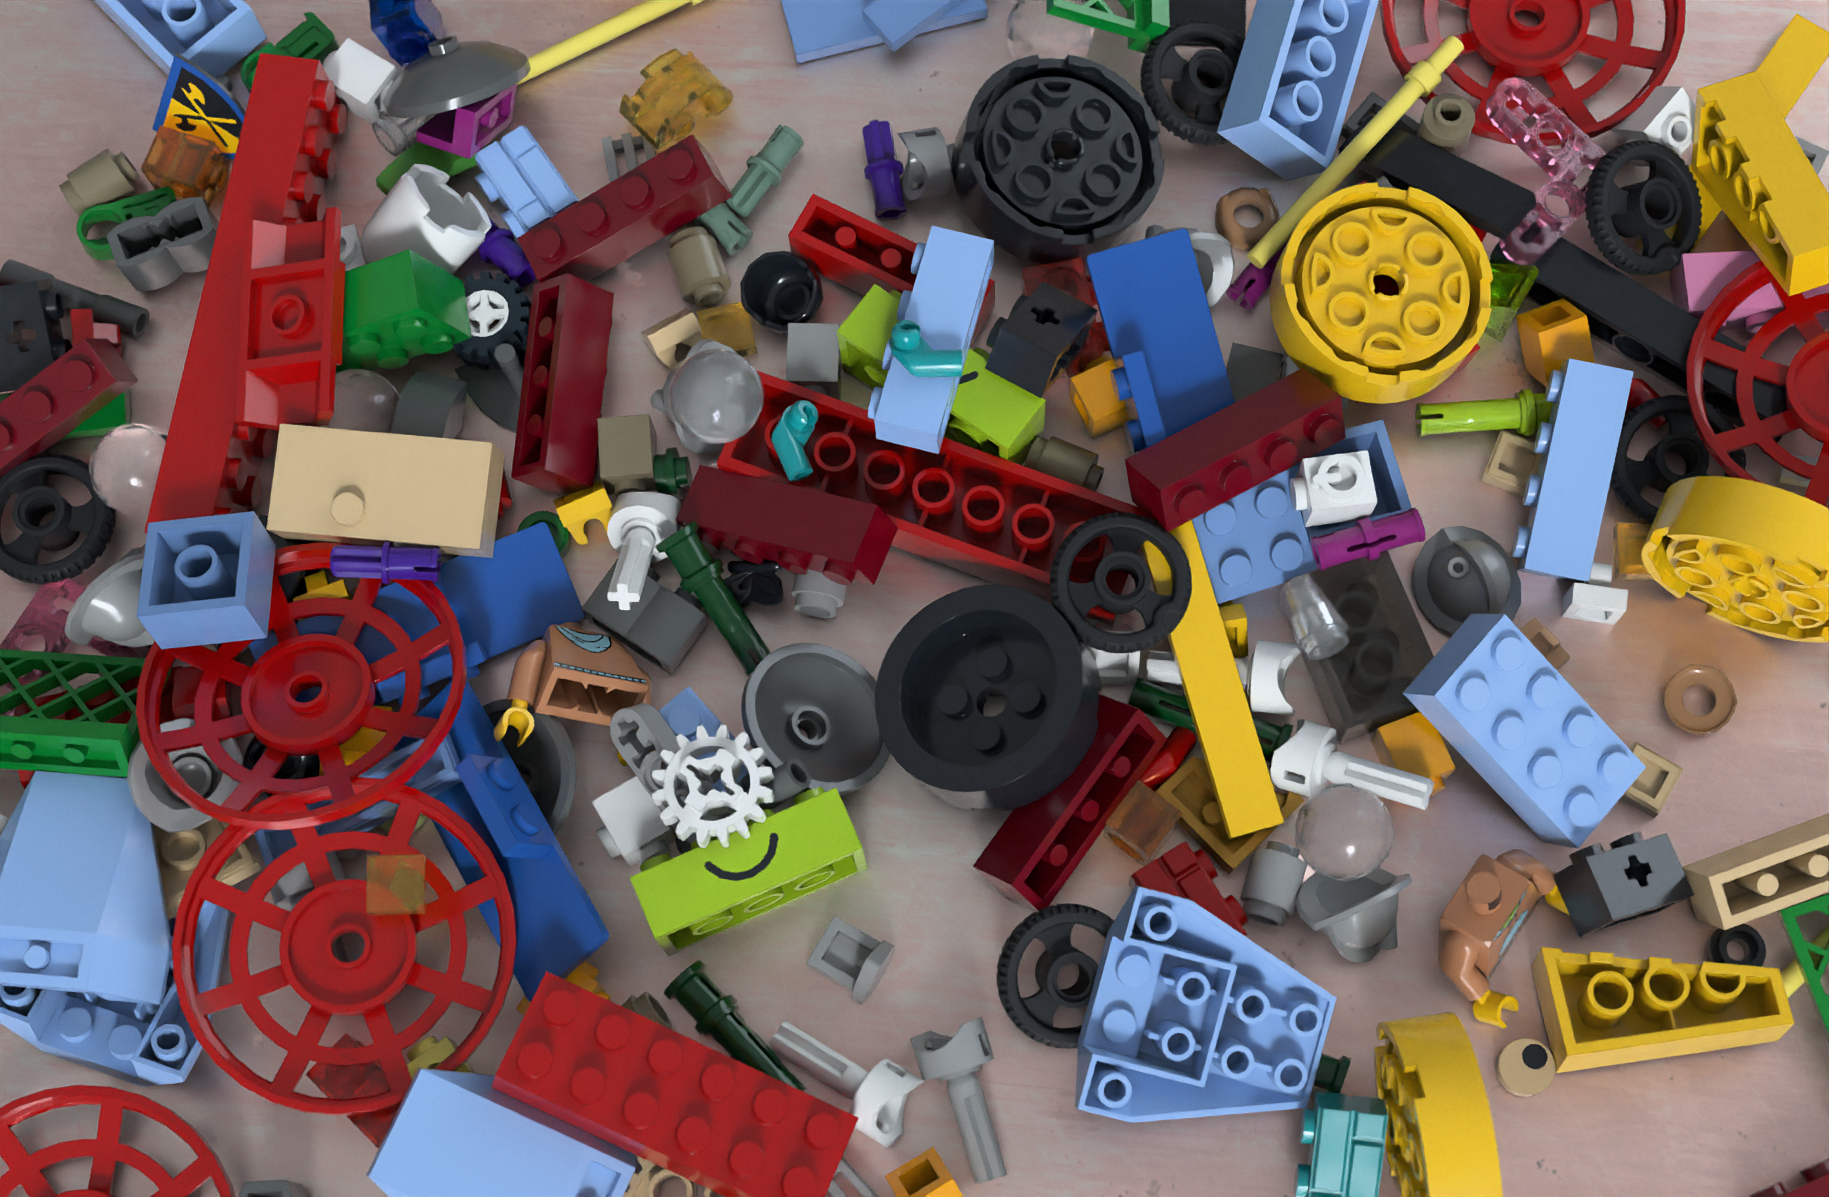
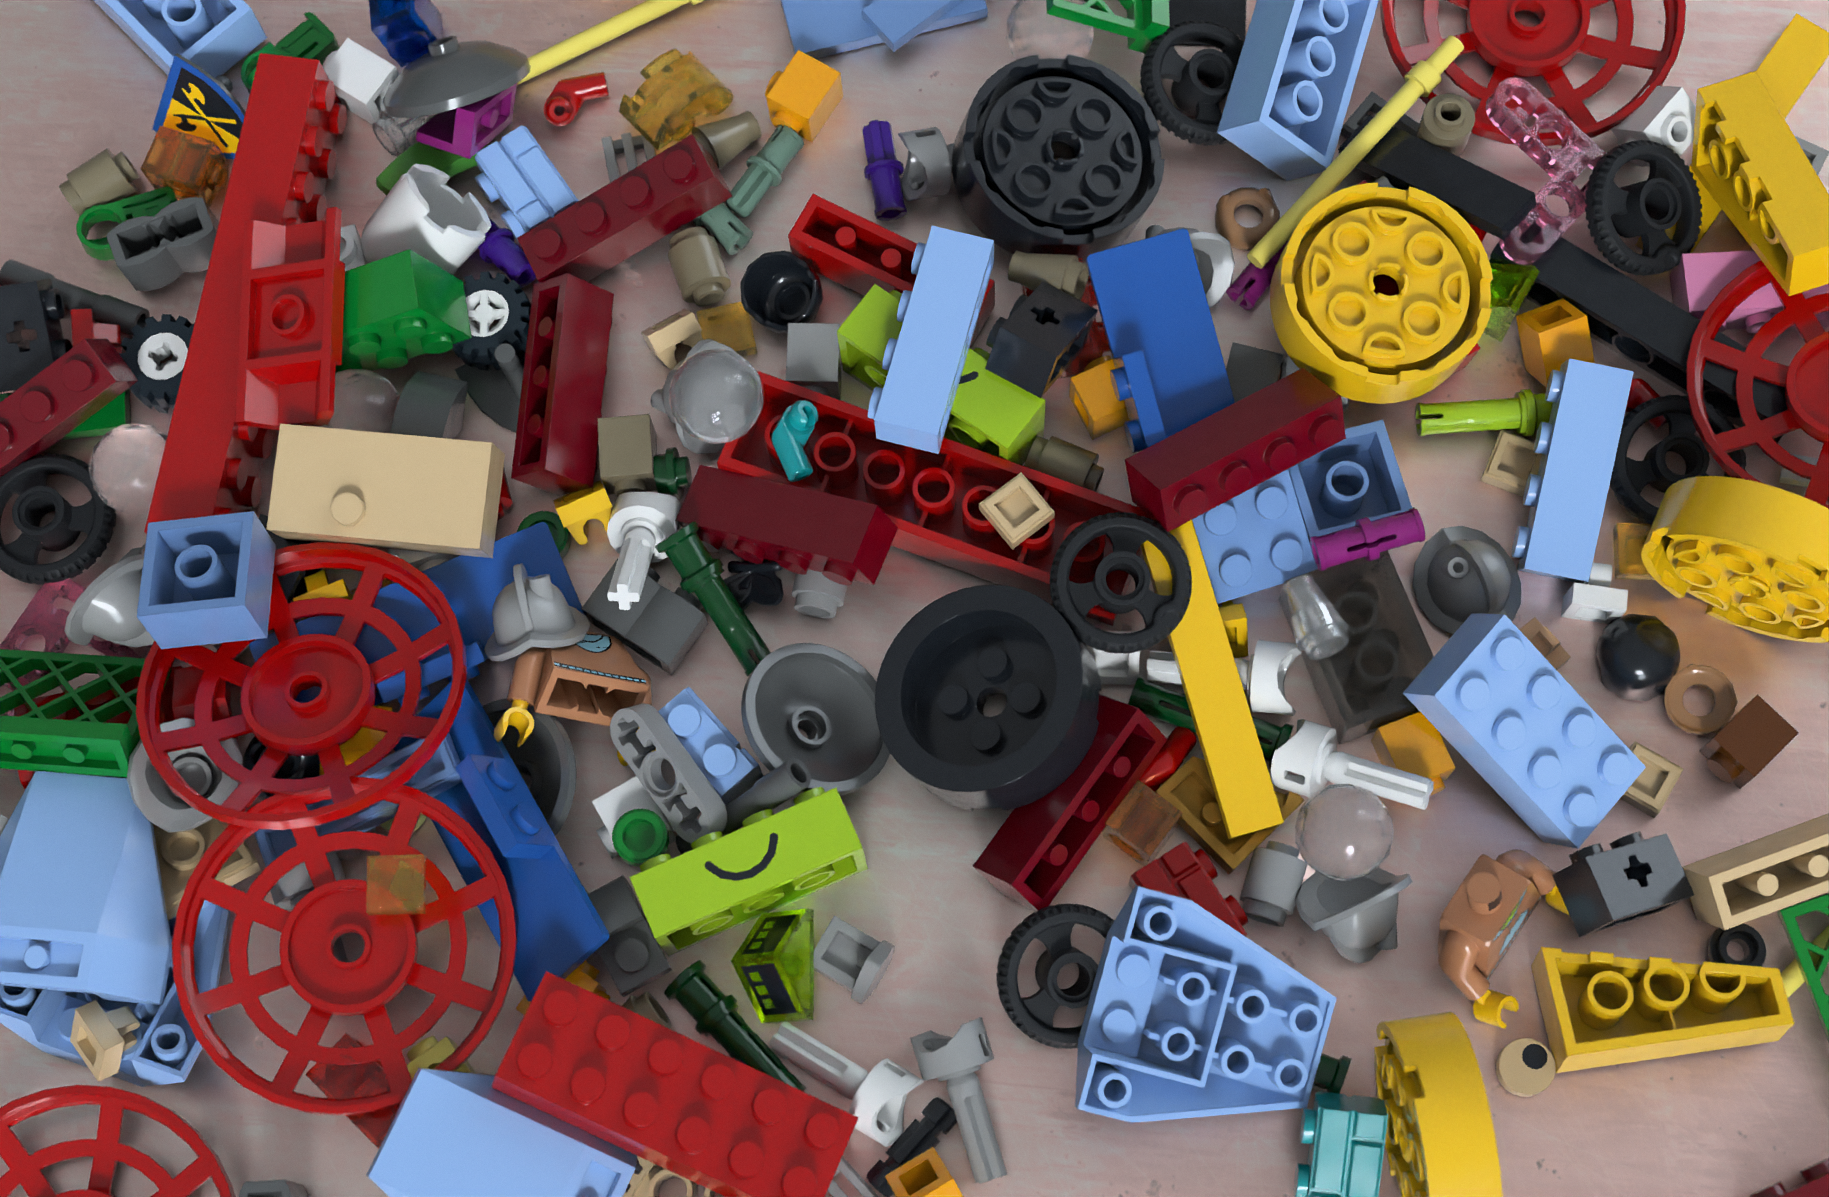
dark purple axle [330,541,442,584] -> none
white gear [652,725,774,848] -> none
teal arm [889,320,962,377] -> none
white brick [1290,450,1377,527] -> none
none -> tan tile [70,1000,140,1082]
none -> black wheel [119,314,195,413]
none -> light grey helmet [484,563,591,662]
none -> red arm [544,72,609,126]
none -> dark grey brick [588,875,672,997]
none -> green tile [612,809,669,867]
none -> dark tan cone [685,111,762,171]
none -> clear neon green slope [731,908,814,1024]
none -> light orange brick [765,50,843,142]
none -> black axle [866,1097,957,1197]
none -> tan tile [979,472,1055,550]
none -> dark tan cone [1008,251,1089,300]
none -> black hair [1596,614,1680,701]
none -> reddish brown brick [1699,694,1799,789]

